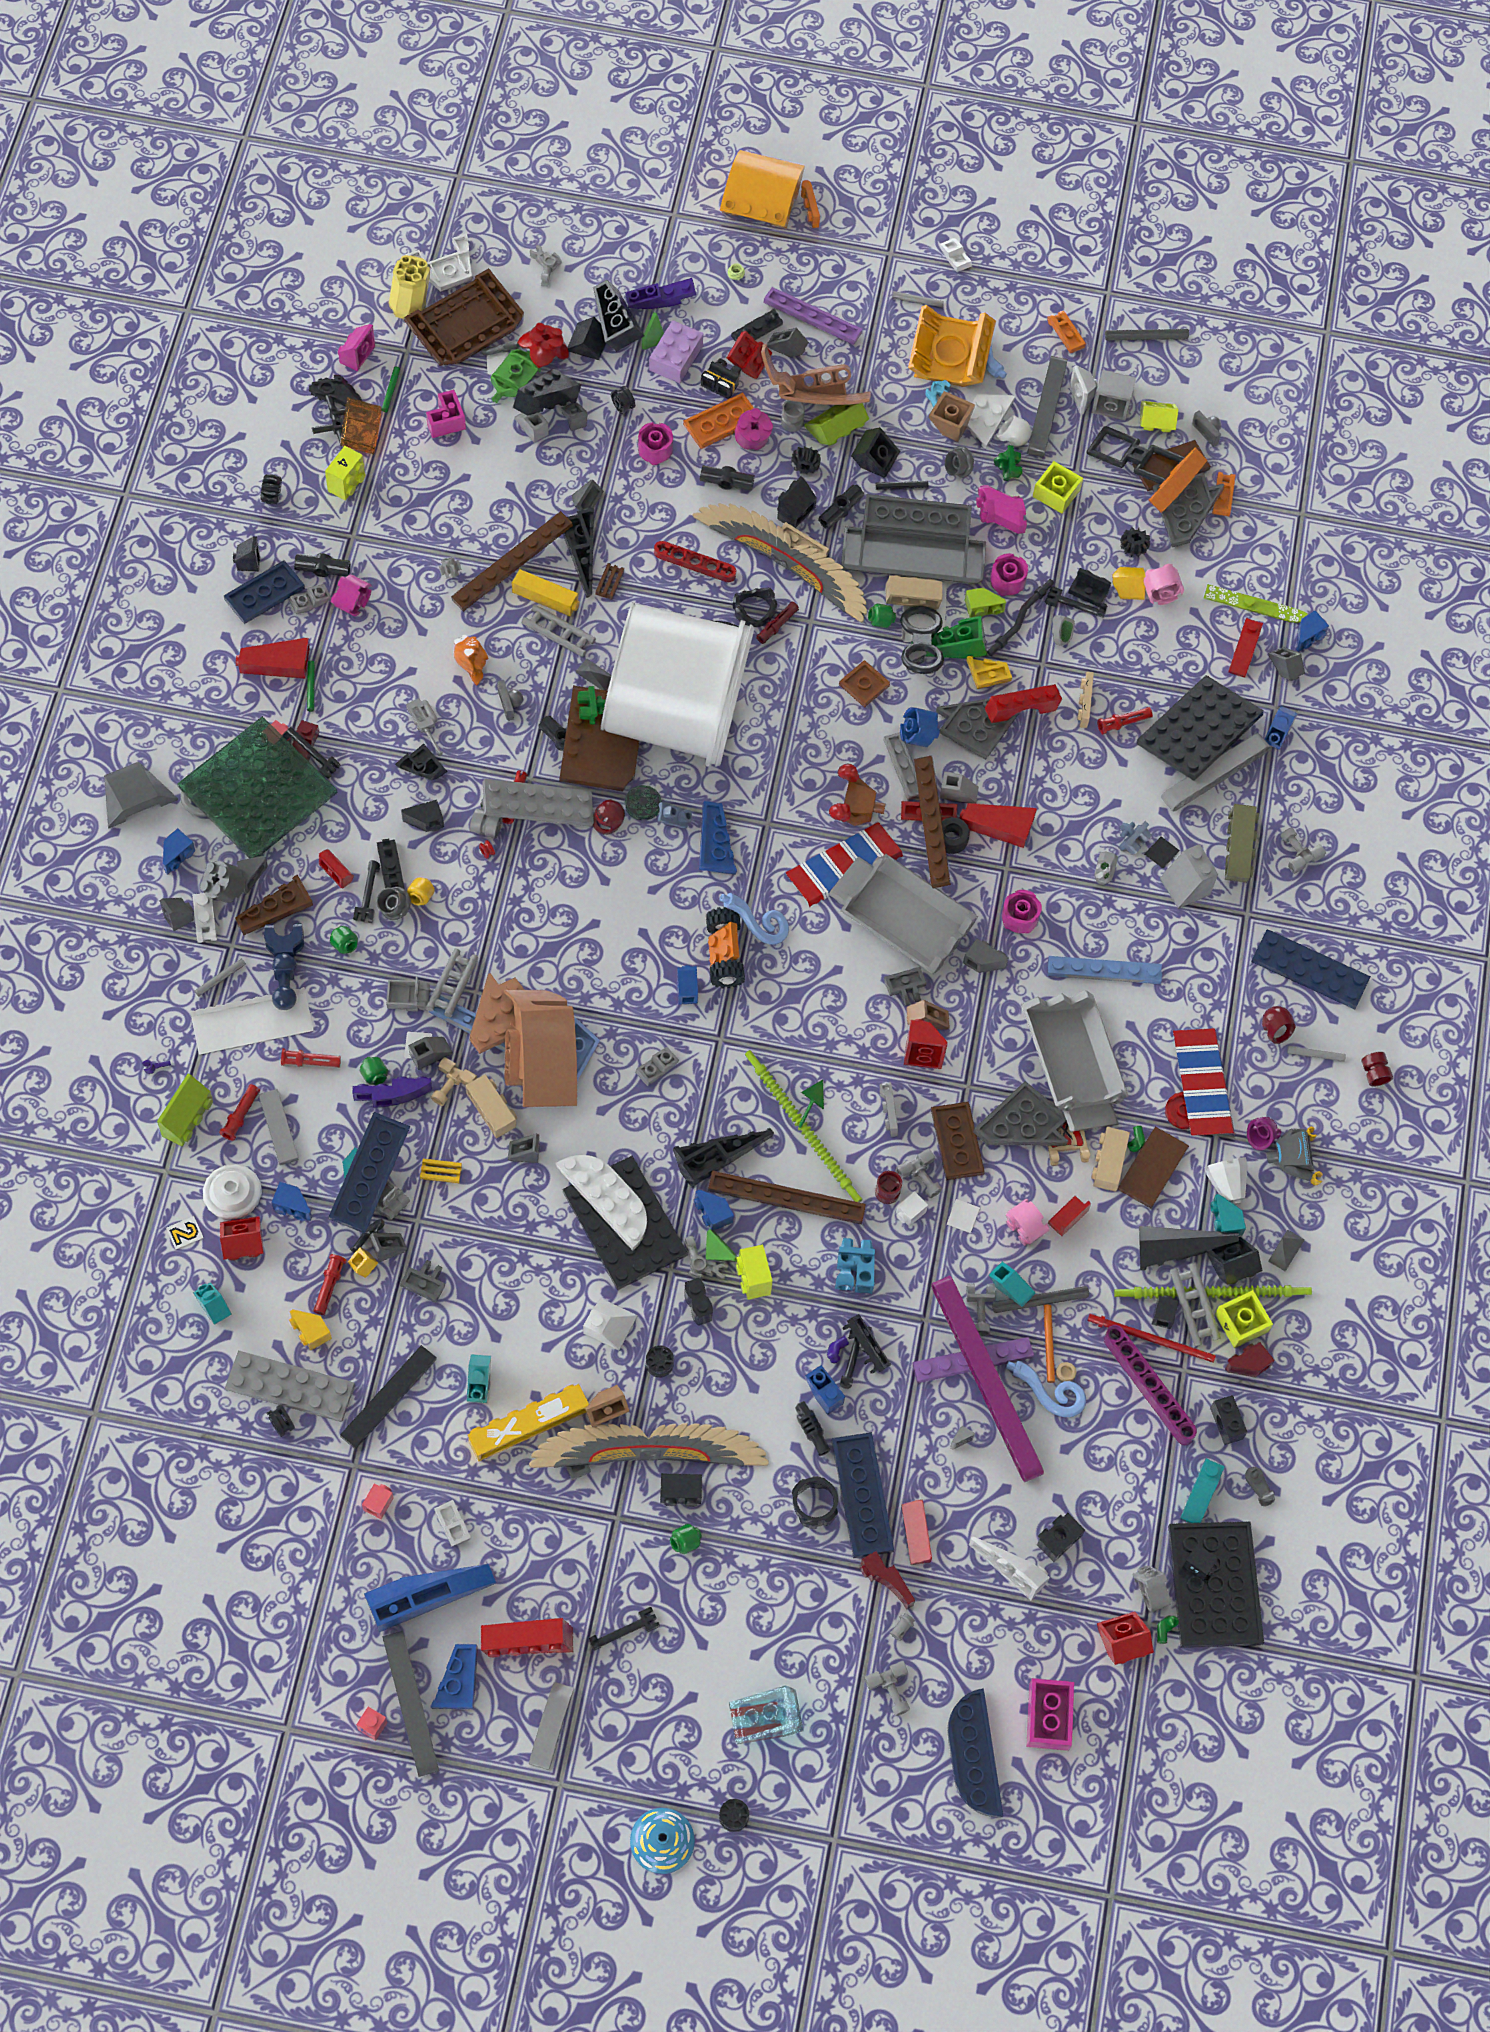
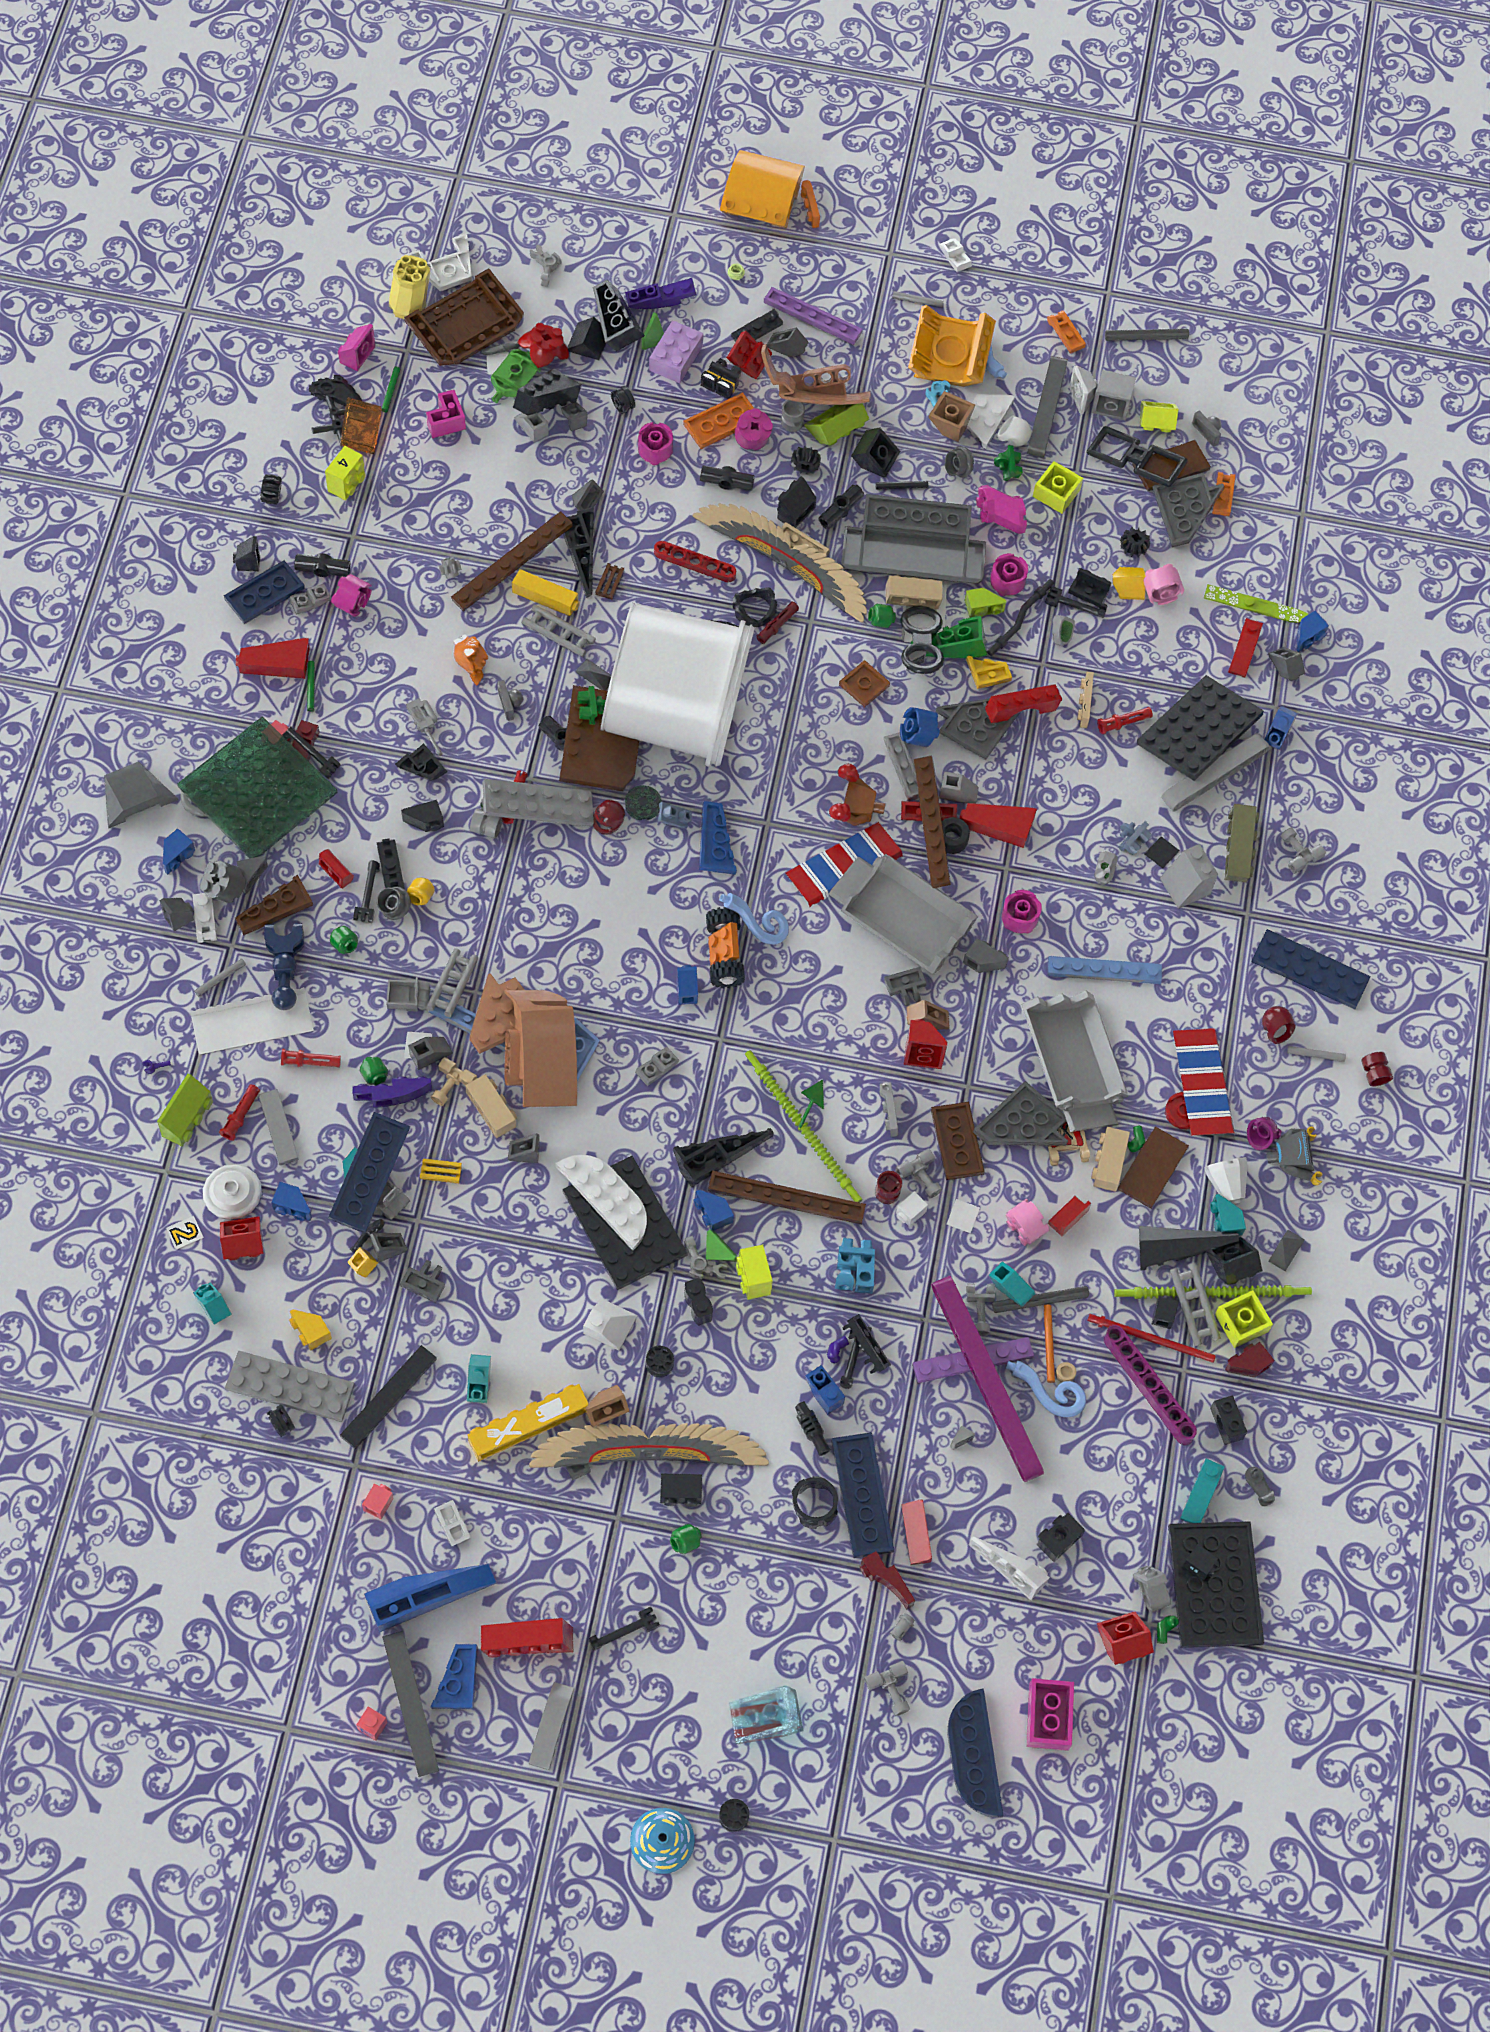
red pin [313,1254,347,1315] -> none
red bush [479,840,495,859] -> none
orange slope [1149,448,1207,513] -> none

